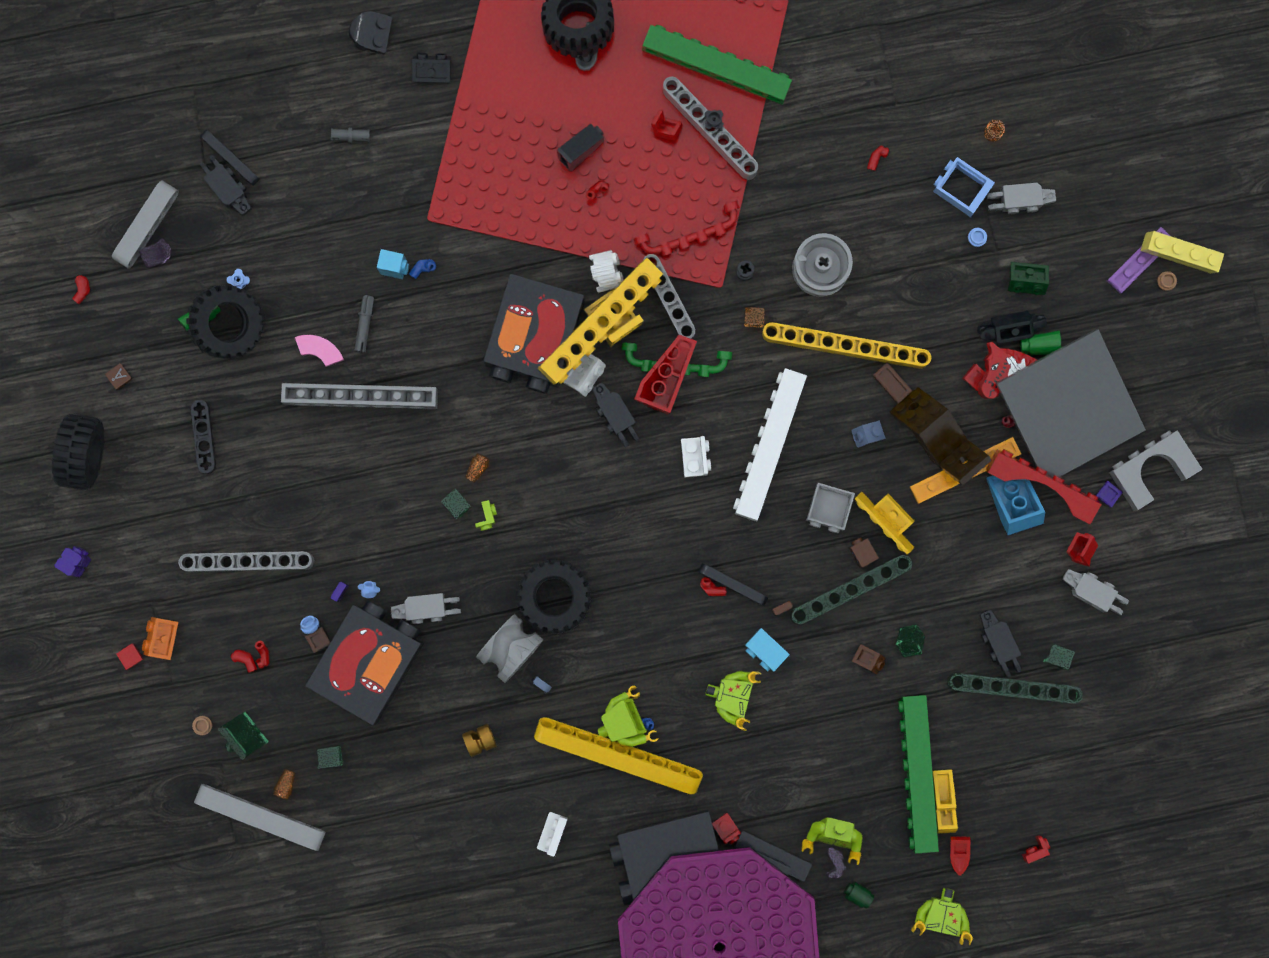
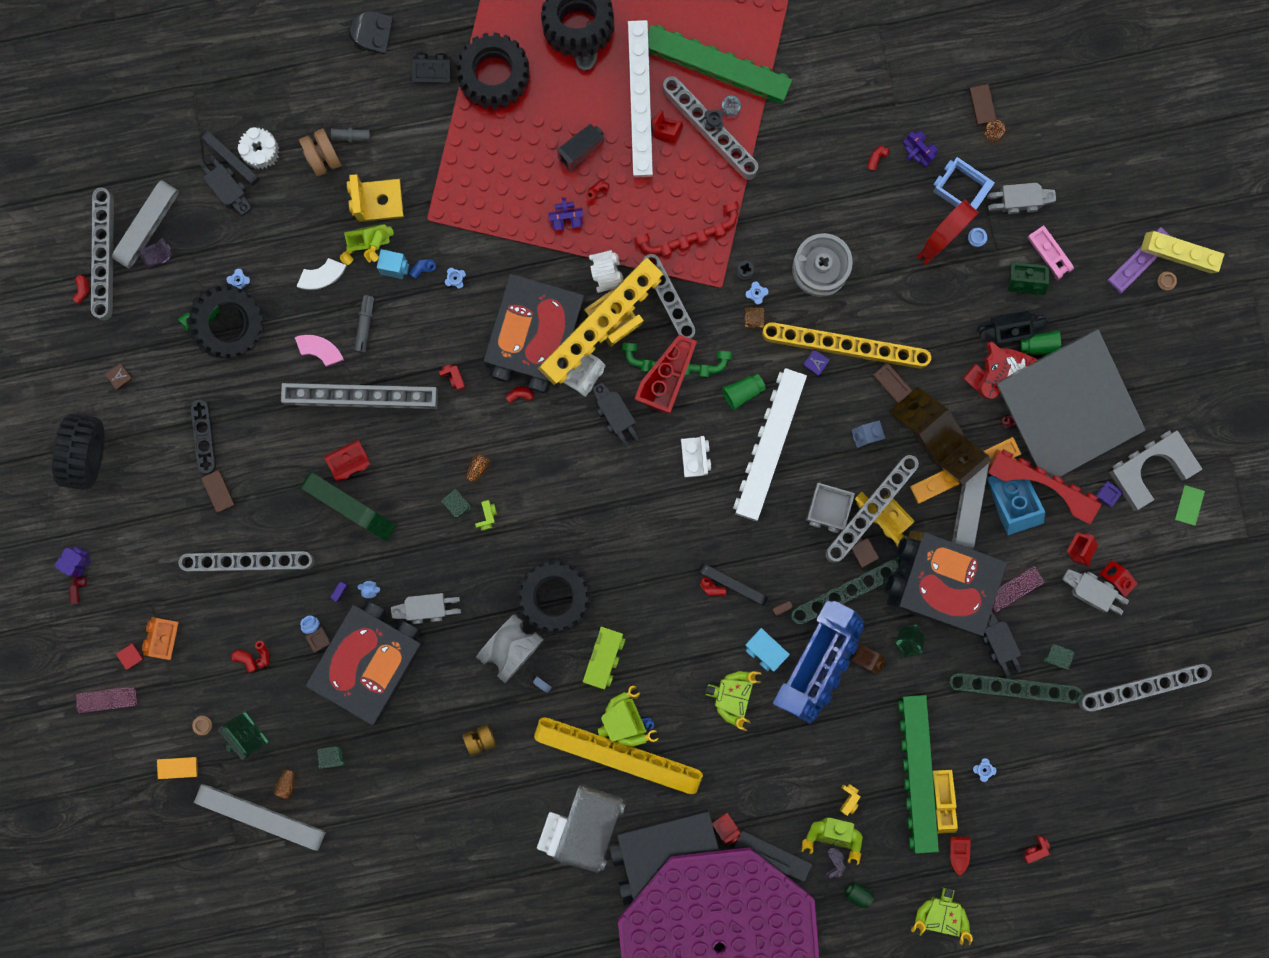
none -> dark red arm [69,576,87,604]
none -> clear pink plate [76,686,137,713]
none -> light grey beam [91,188,114,321]
none -> light orange tile [157,757,198,779]
none -> reddish brown tile [201,470,235,513]
none -> white brick [238,127,279,170]
none -> white tile [297,258,347,290]
none -> medium nougat wheel [299,128,342,177]
none -> dark green beam [300,471,397,542]
none -> red bracket [324,439,370,481]
none -> lime torso [340,224,394,265]
none -> yellow bracket [347,174,404,222]
none -> red bracket [439,364,466,391]
none -> light blue plate [445,268,466,289]
none -> black tyre [456,32,530,110]
none -> red arm [504,386,534,404]
none -> dark purple hips [548,198,583,230]
none -> clear windscreen [554,784,626,873]
none -> lime wedge [583,627,626,689]
none -> white brick [628,20,653,178]
none -> clear light blue wheel [721,96,741,118]
none -> green plant [721,373,766,411]
none -> light blue plate [746,282,768,304]
none -> blue wedge [773,600,865,724]
none -> dark purple tile [803,349,830,376]
none -> light grey beam [826,455,919,563]
none -> yellow bracket [840,784,861,816]
none -> black brick [884,531,1007,636]
none -> dark purple hips [902,131,938,167]
none -> red animal [917,199,979,265]
none -> light grey beam [952,461,989,550]
none -> reddish brown tile [969,84,996,126]
none -> light blue plate [973,759,996,782]
none -> clear pink plate [992,566,1044,613]
none -> bright pink plate [1027,225,1074,280]
none -> light grey beam [1079,664,1212,711]
none -> red bracket [1100,560,1137,597]
none -> bright green sticker [1175,485,1205,526]

